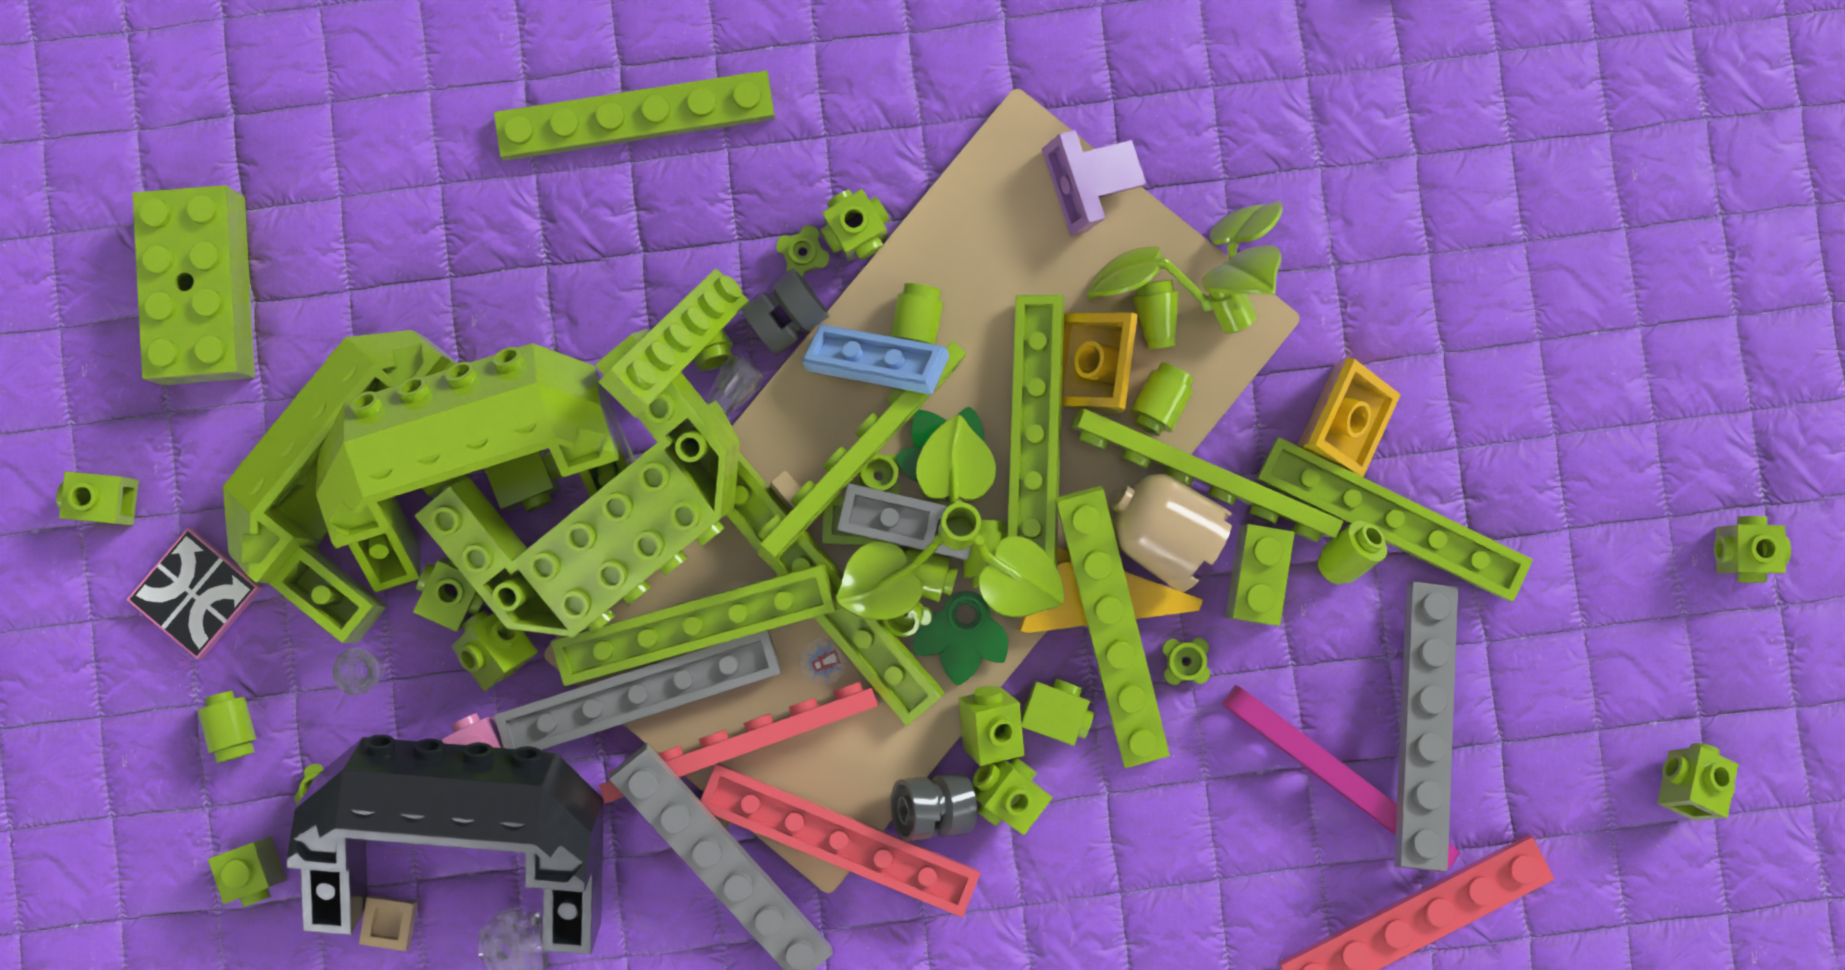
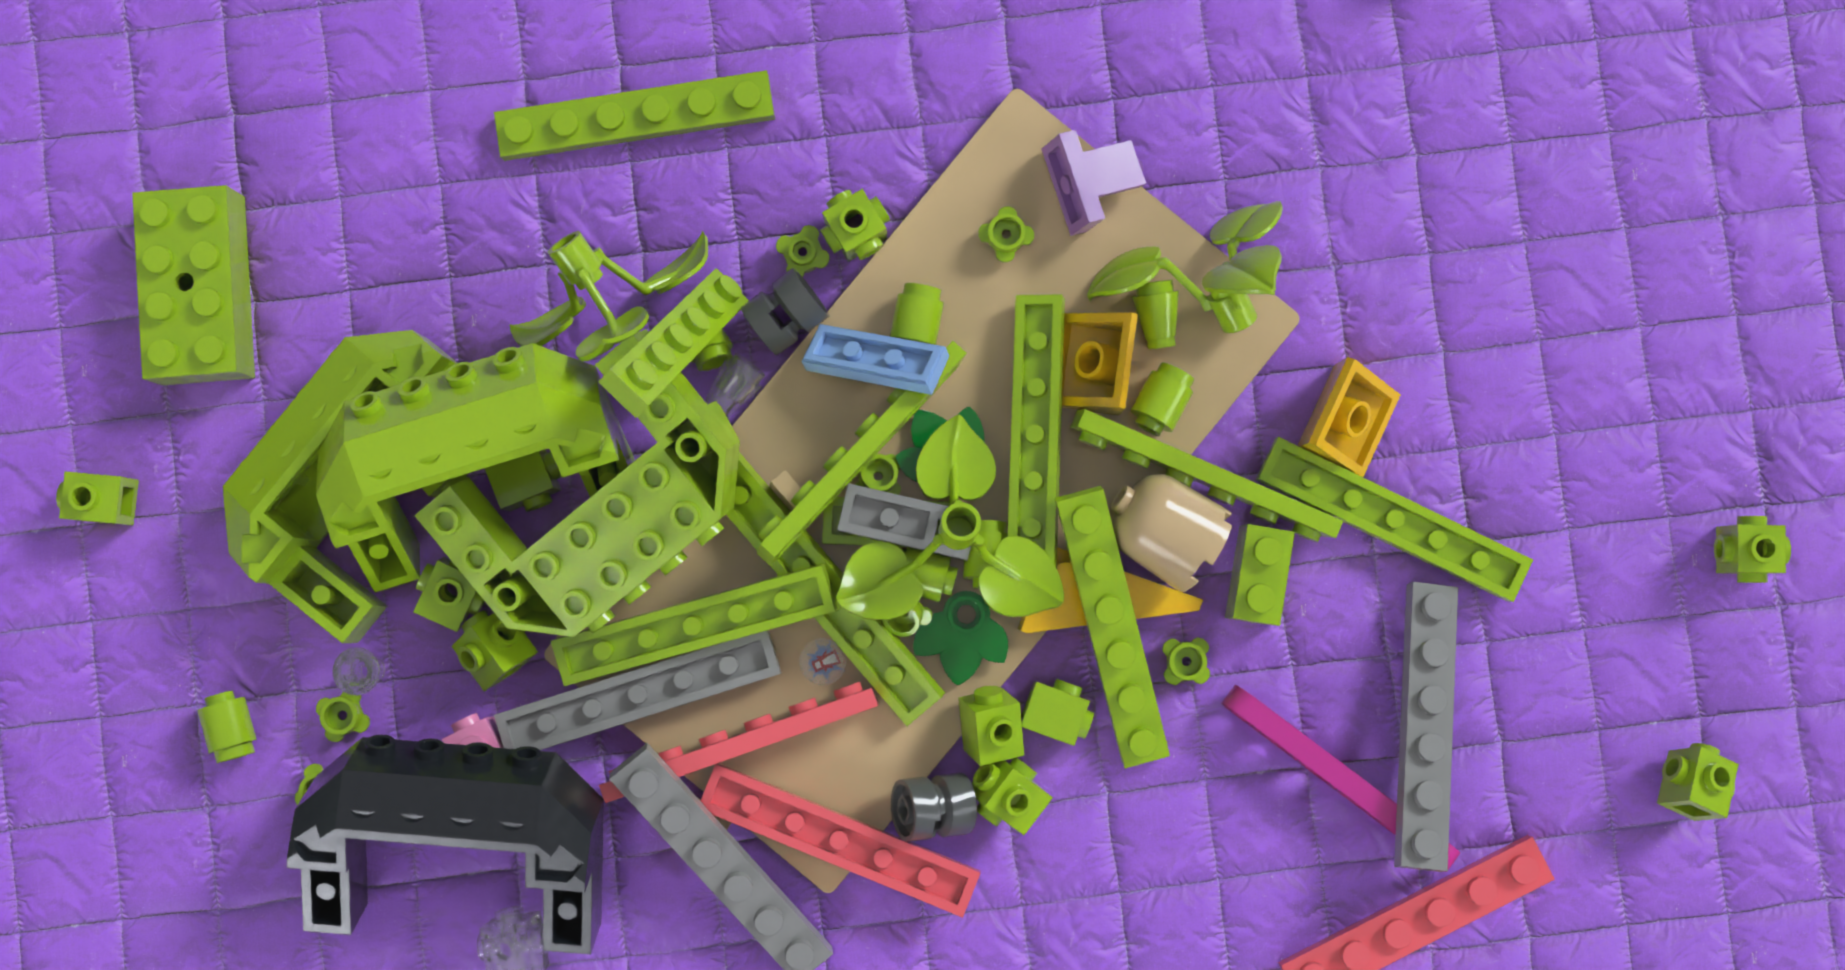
tile [127,528,264,660] -> none
lime brick [208,836,287,907] -> none
tan tile [359,895,418,951] -> none
lime brick [1318,520,1387,585] -> none
none -> lime plate [316,688,370,742]
none -> lime plant [509,231,708,362]
none -> lime plate [978,206,1034,262]

